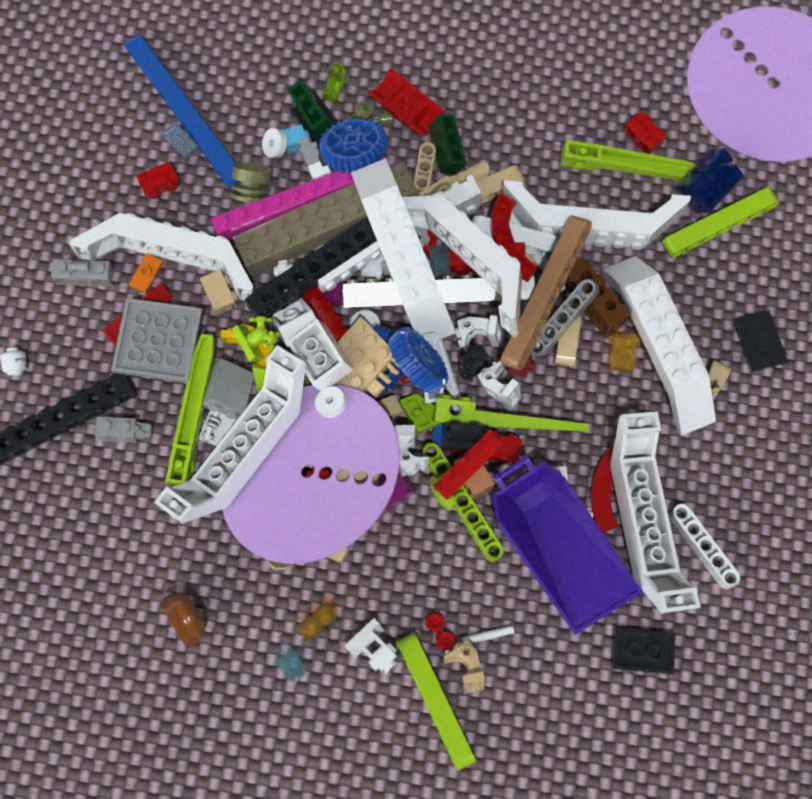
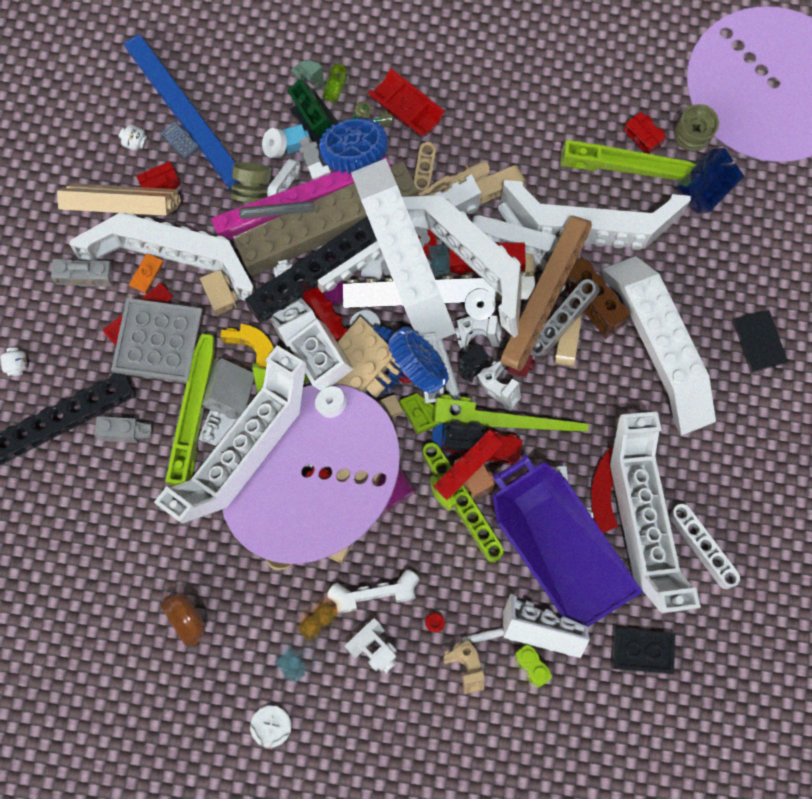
lime piece [231,316,280,362] -> none
white tile [395,425,429,477] -> none
lime beam [396,632,476,771] -> none
dark green brick [429,114,467,174] -> none
red plate [436,630,456,651] -> none
red tile [490,192,538,283] -> none
clear yellow brick [608,331,640,373] -> none
lime beam [662,187,780,258] -> none
tan piece [708,360,732,398] -> none
none -> tan brick [57,183,181,215]
none -> white head [119,124,147,151]
none -> dark grey axle [239,201,314,219]
none -> white tile [250,706,291,747]
none -> white beam [267,159,300,197]
none -> sand green slope [291,61,324,89]
none -> white plate [327,570,420,613]
none -> white piece [464,288,496,320]
none -> white wedge [503,594,589,658]
none -> lime brick [514,644,552,688]
none -> olive wheel [674,104,719,152]

